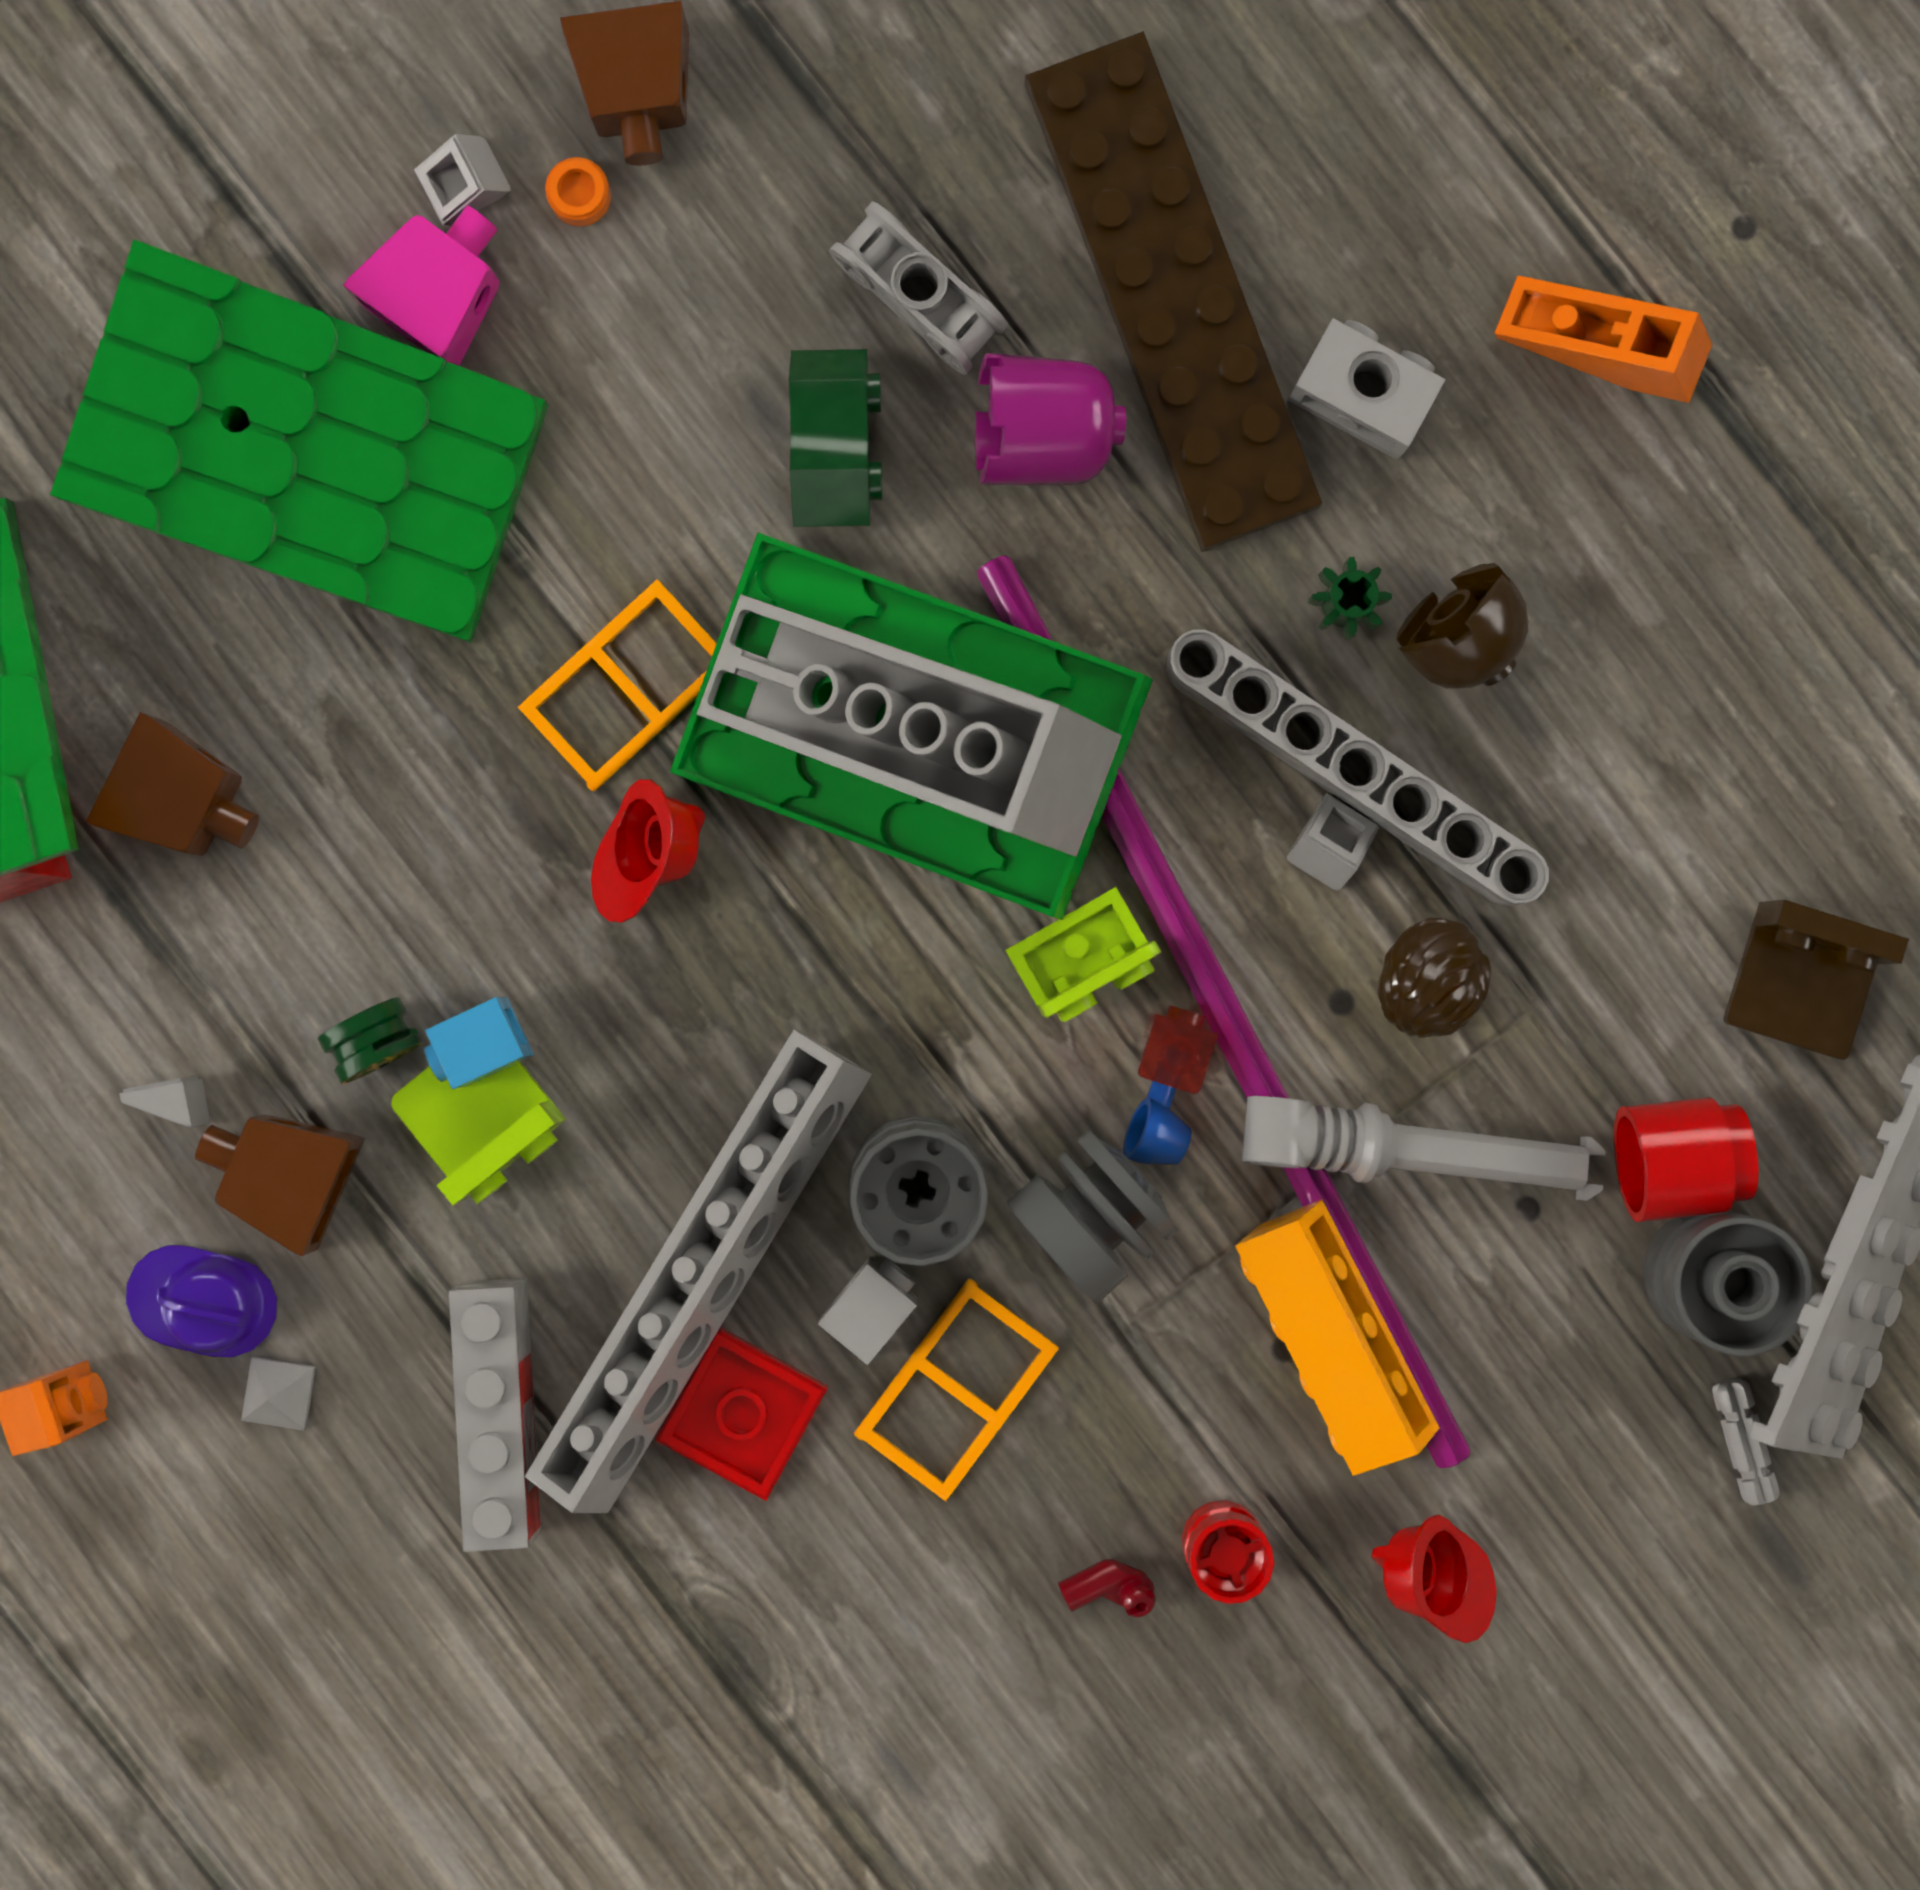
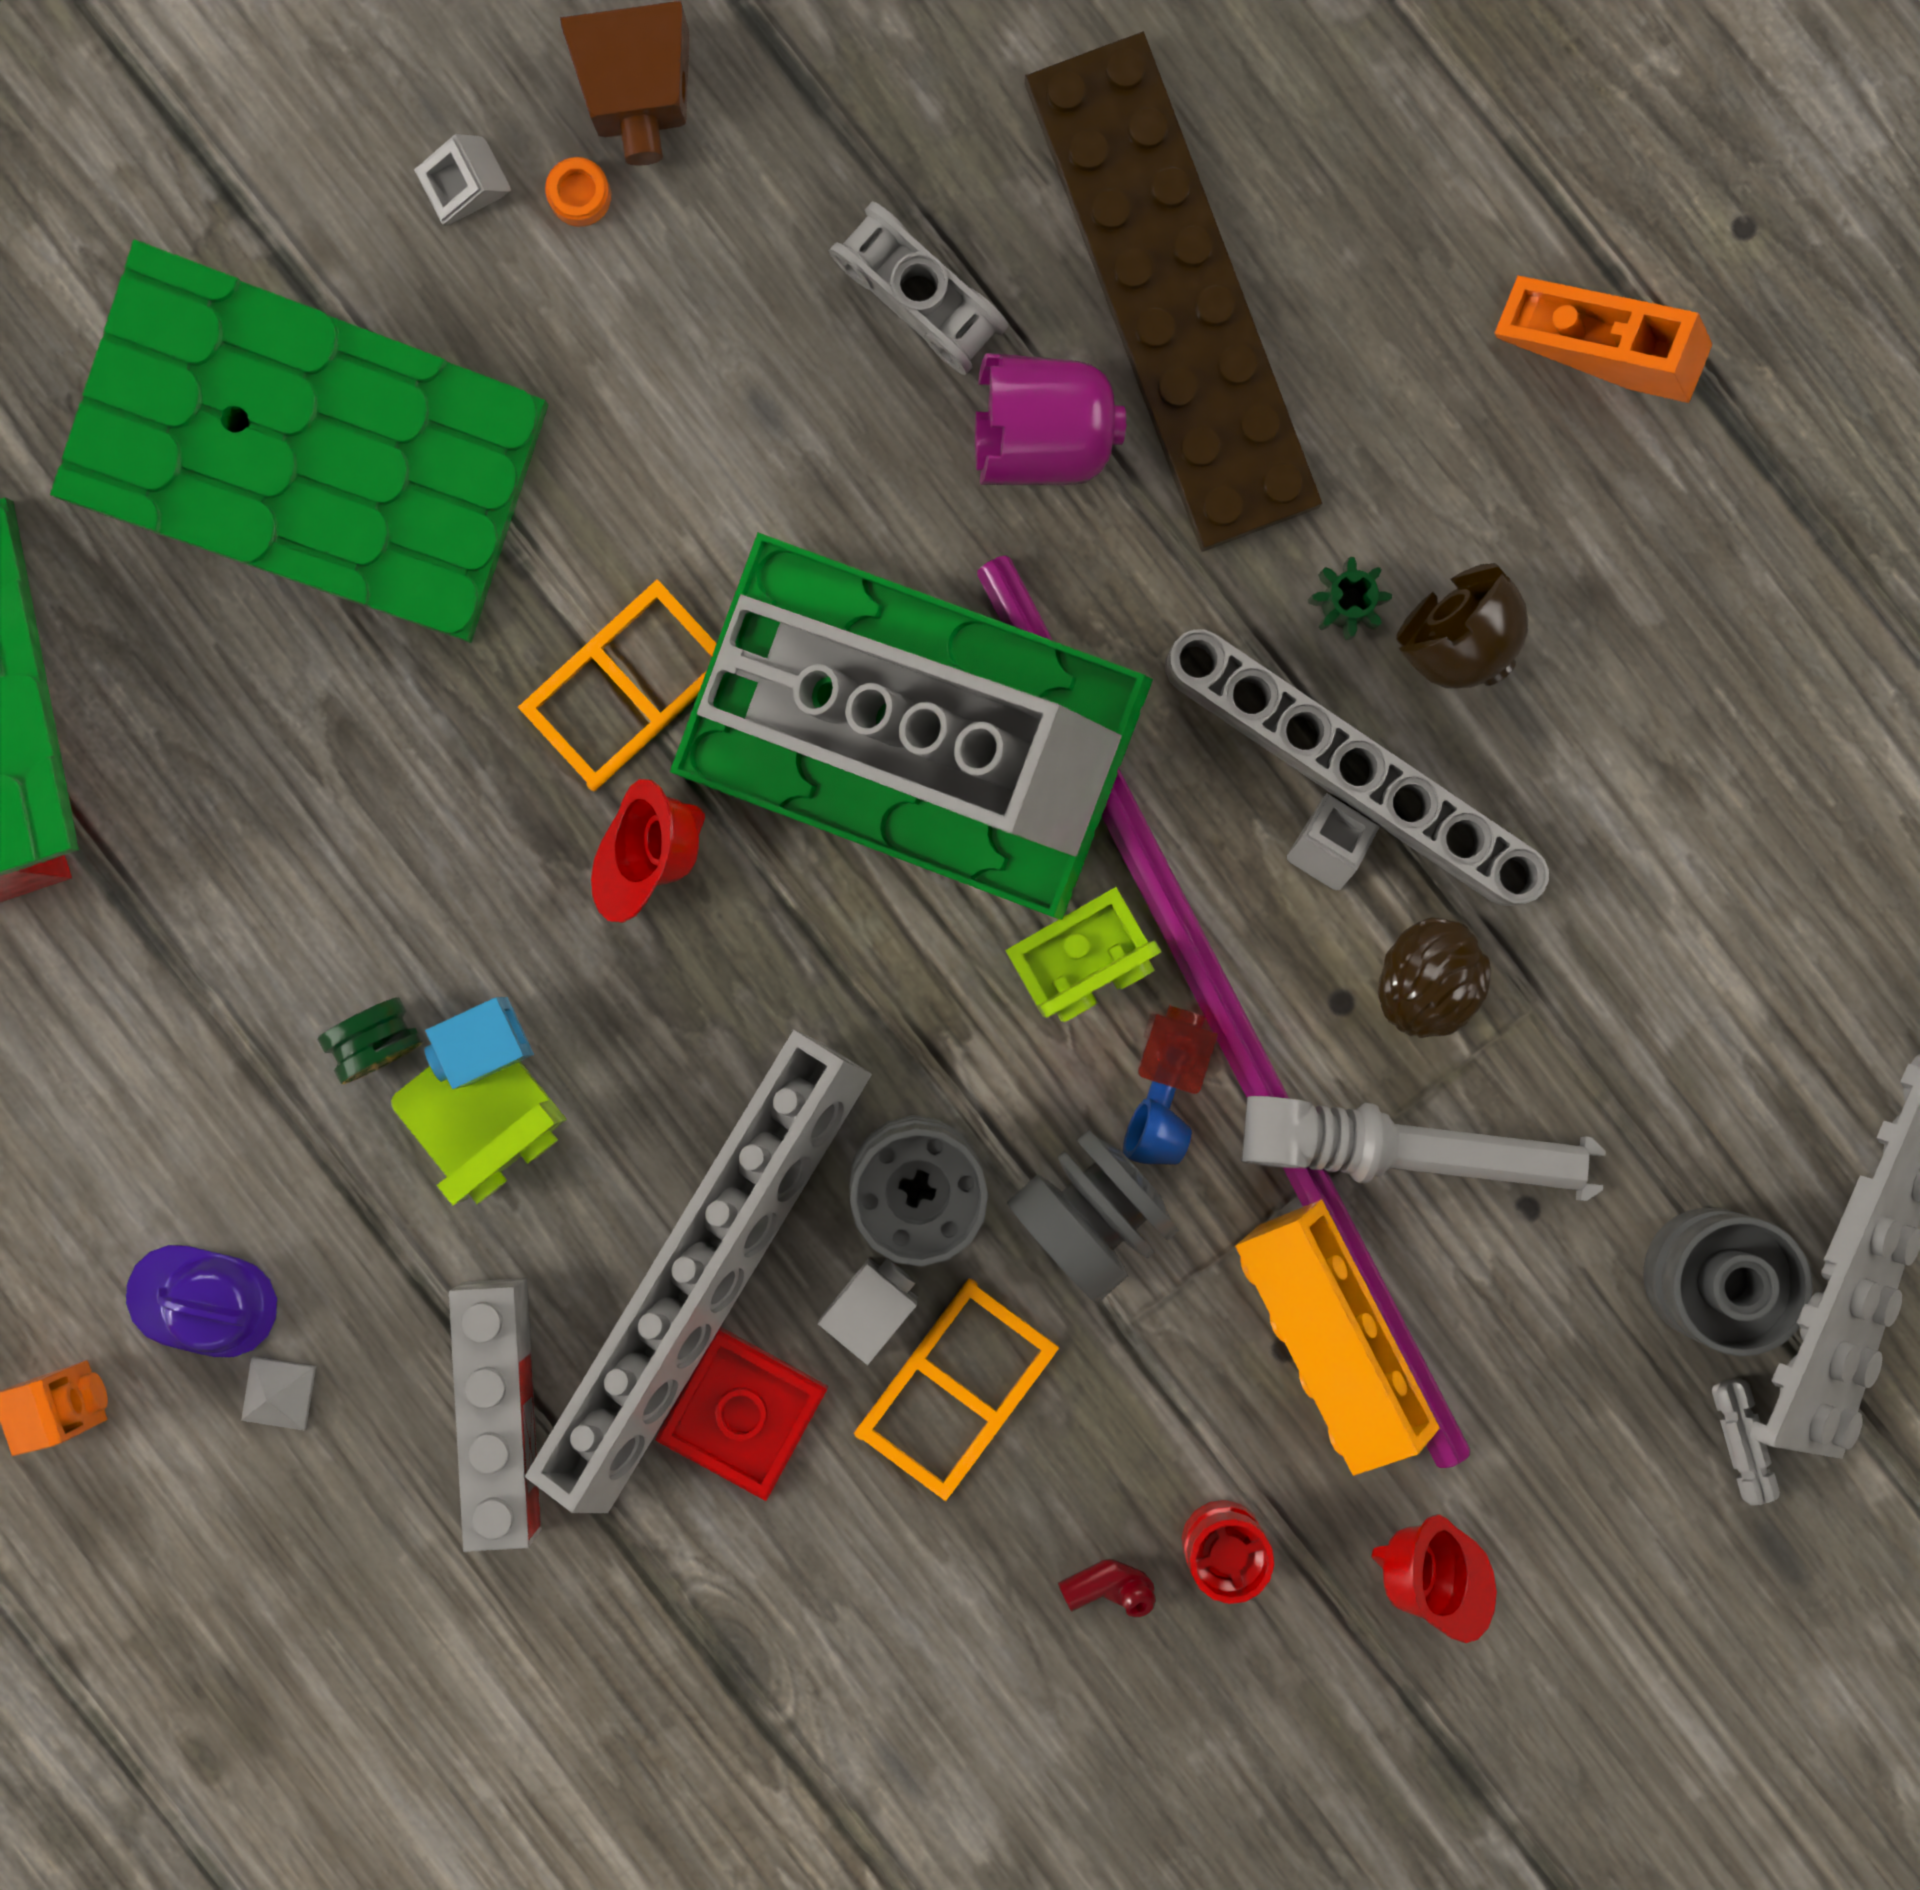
reddish brown torso [86,712,259,856] -> none
light grey slope [119,1076,210,1127] -> none
reddish brown torso [195,1115,365,1256] -> none
dark pink torso [343,205,500,366] -> none
dark green brick [788,349,883,527] -> none
light grey brick [1288,318,1446,460] -> none
red piece [1613,1097,1759,1222] -> none
dark brown bracket [1723,900,1909,1060] -> none

